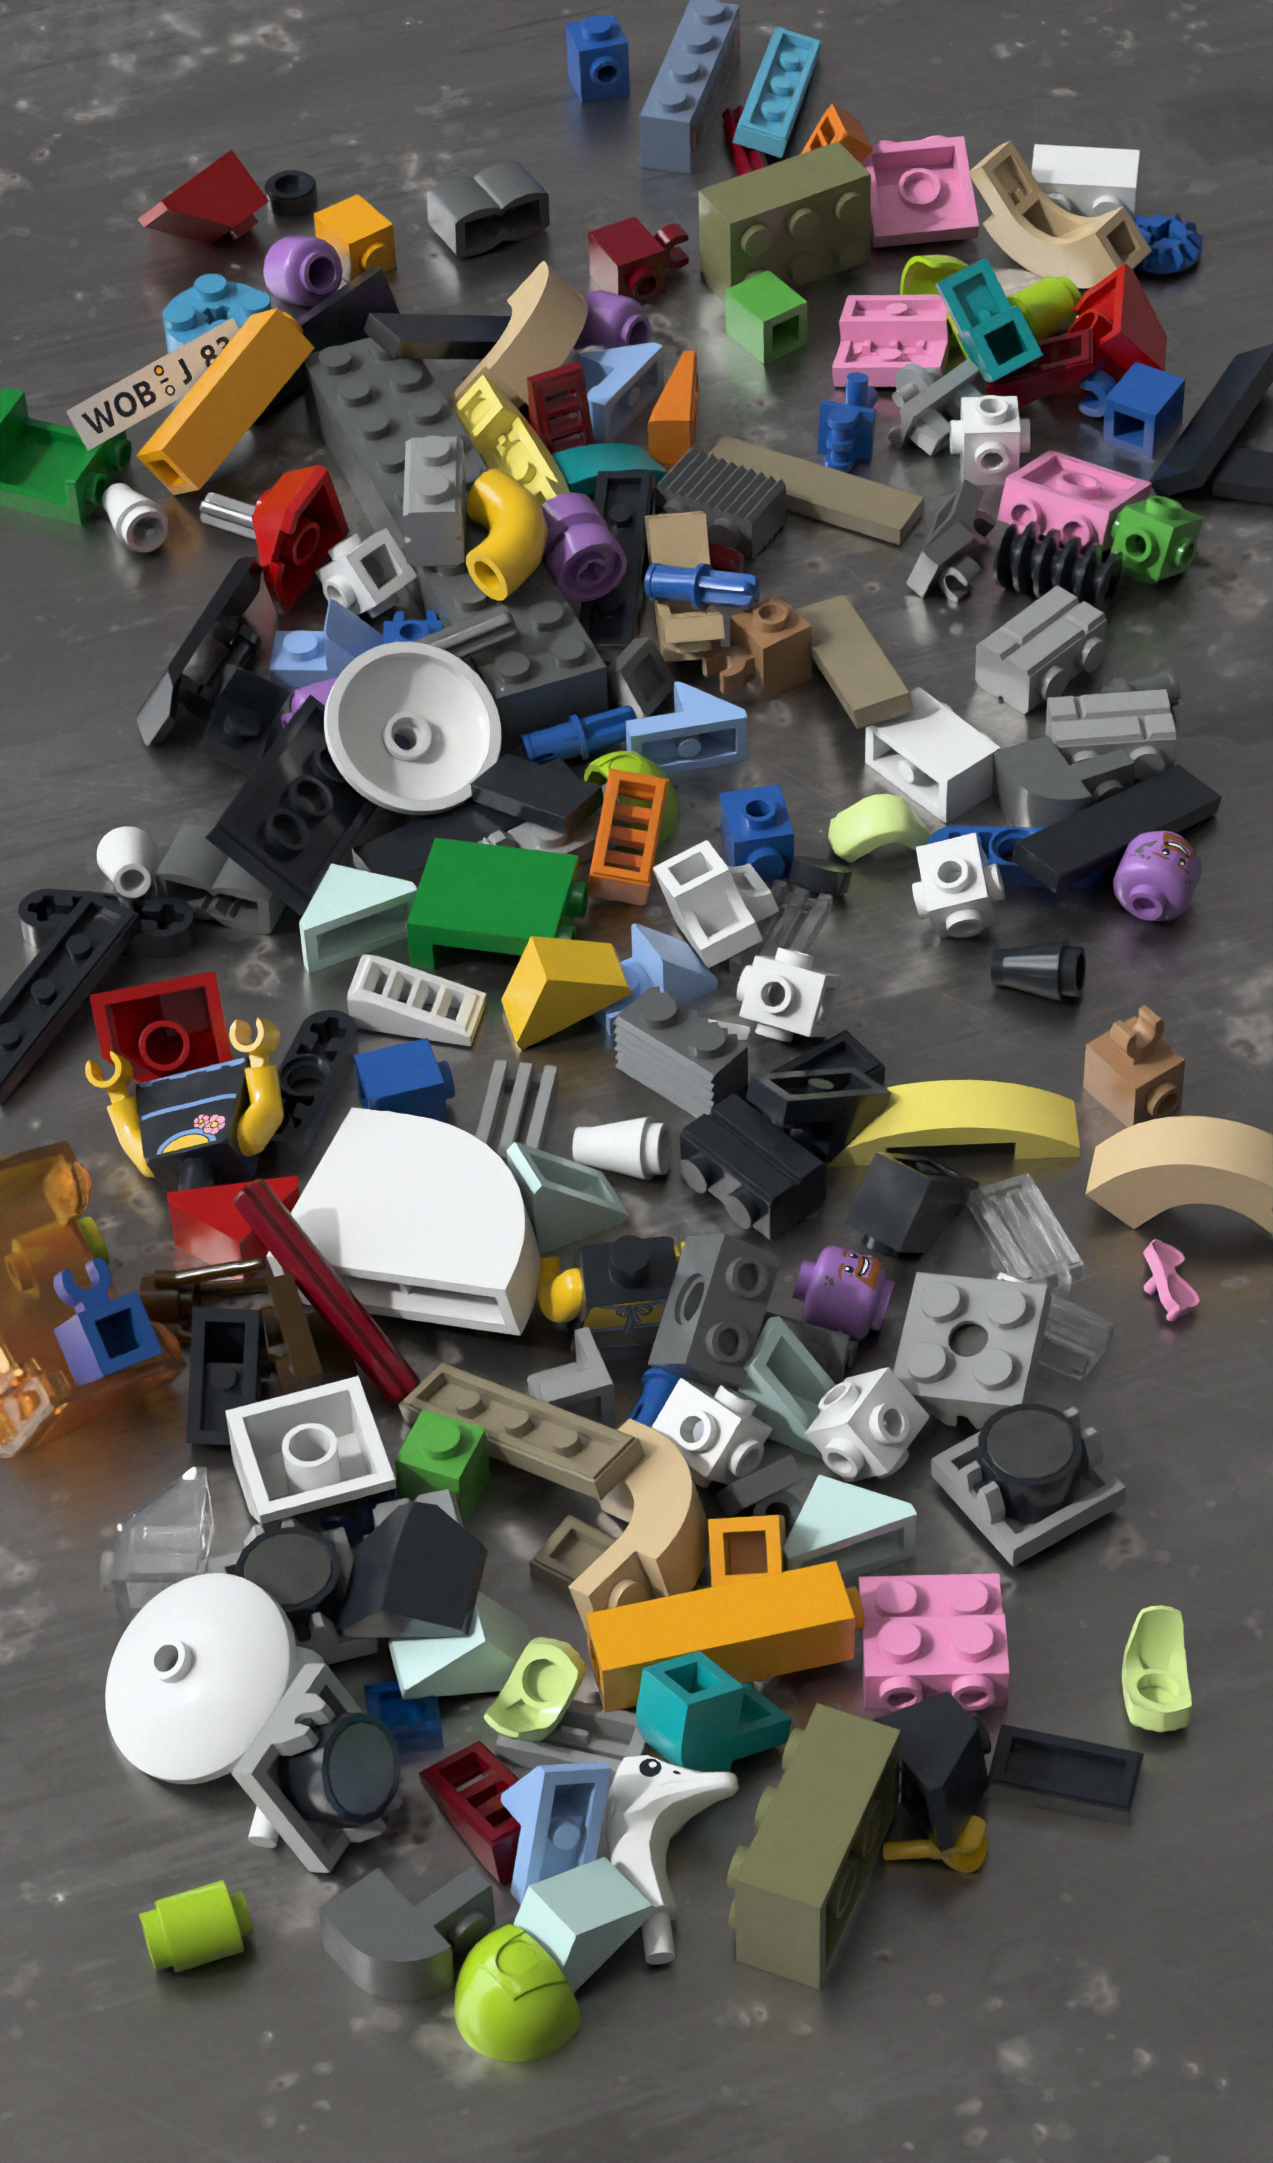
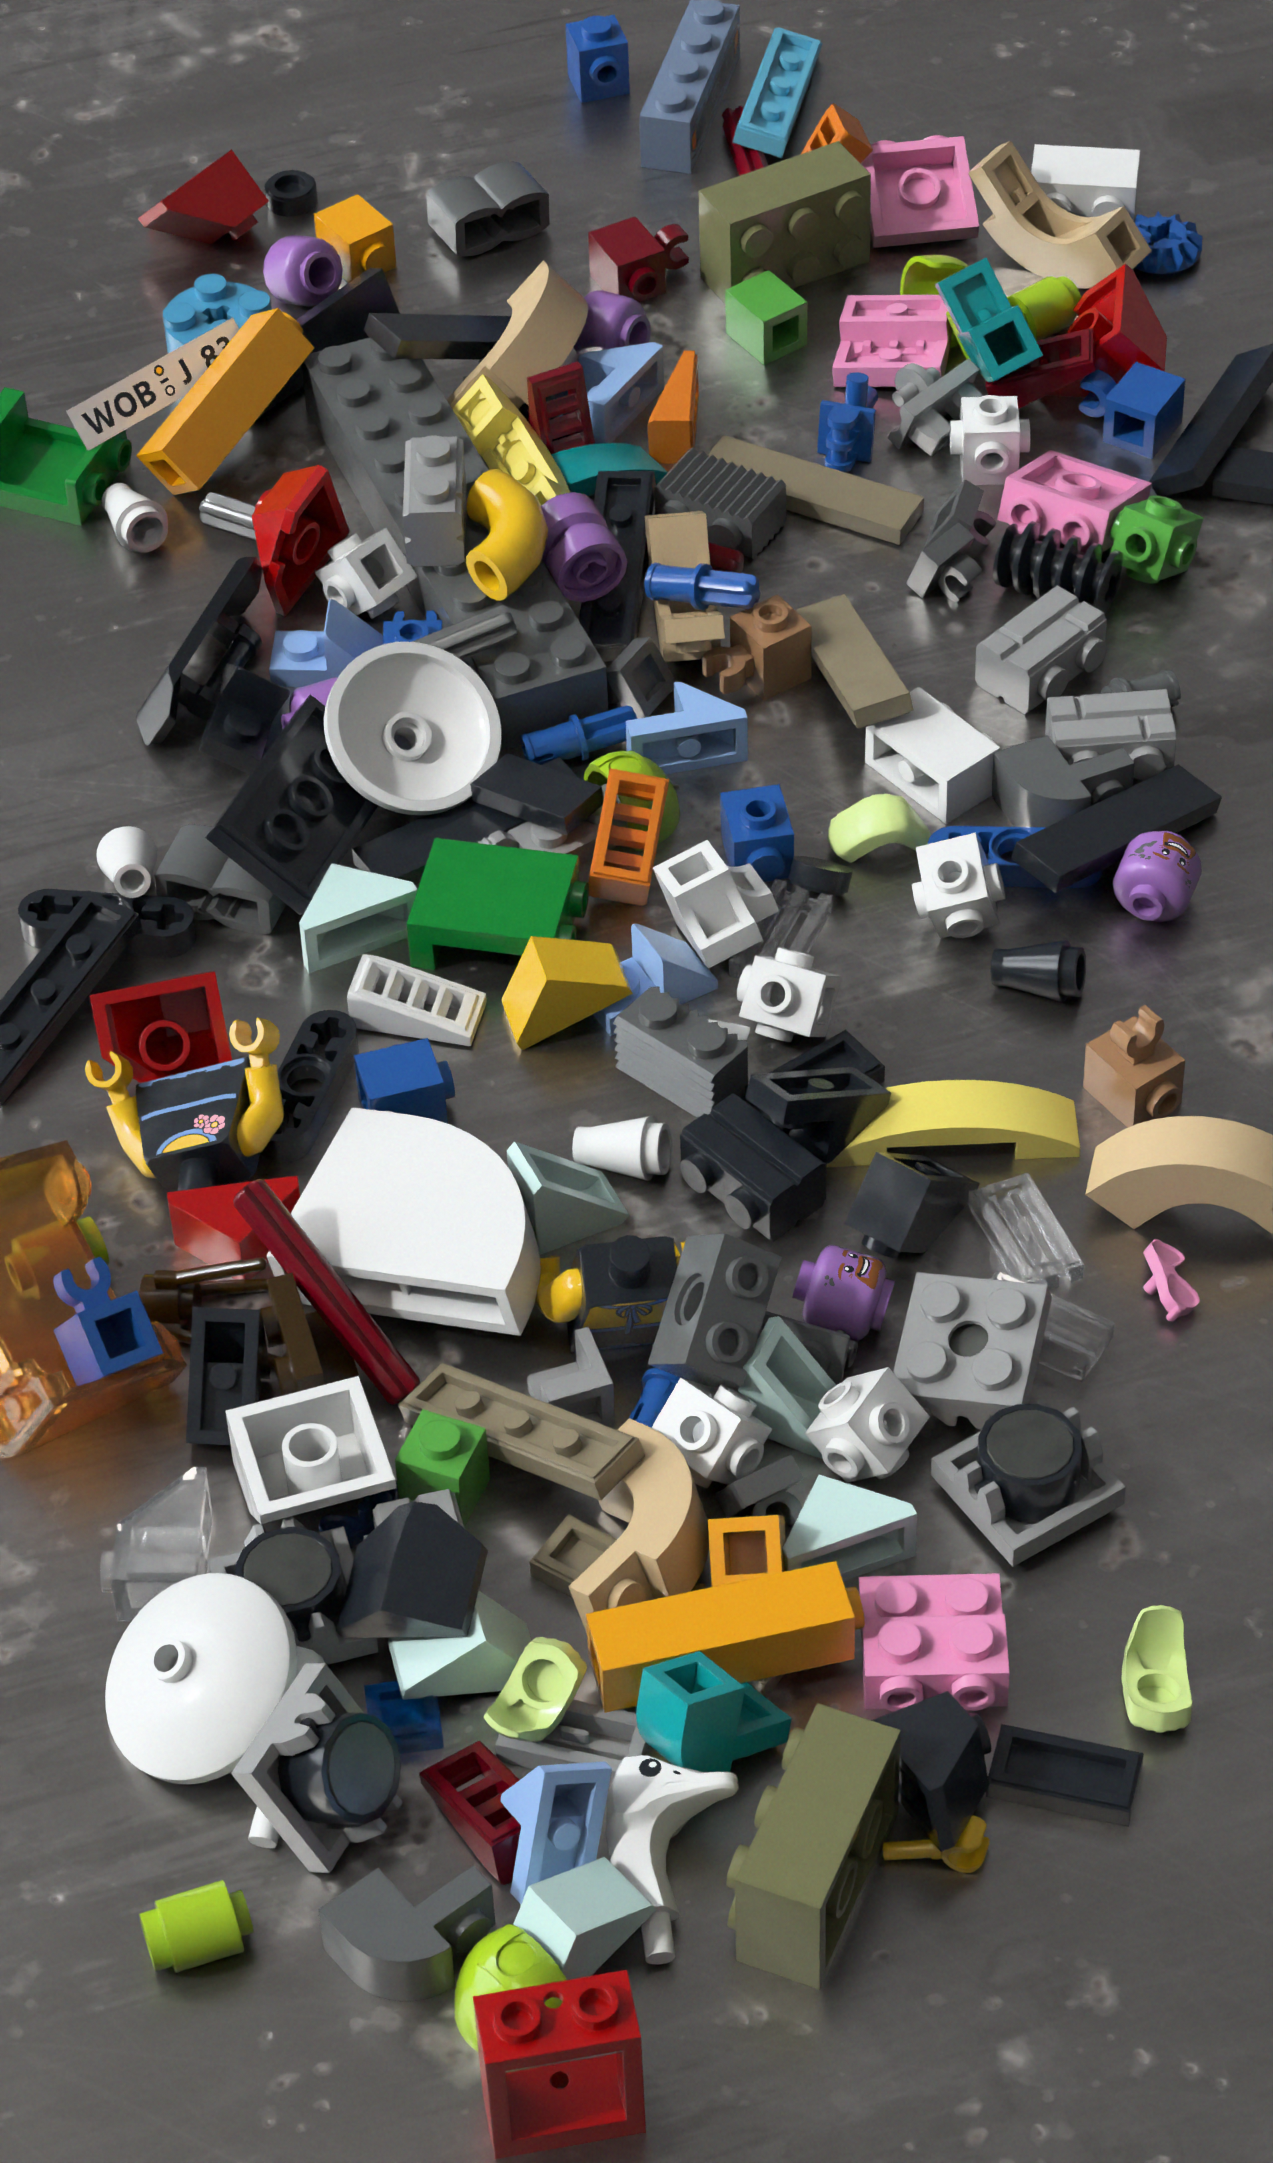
light grey tile [475,1060,558,1167] -> none
none -> red window [473,1970,646,2160]

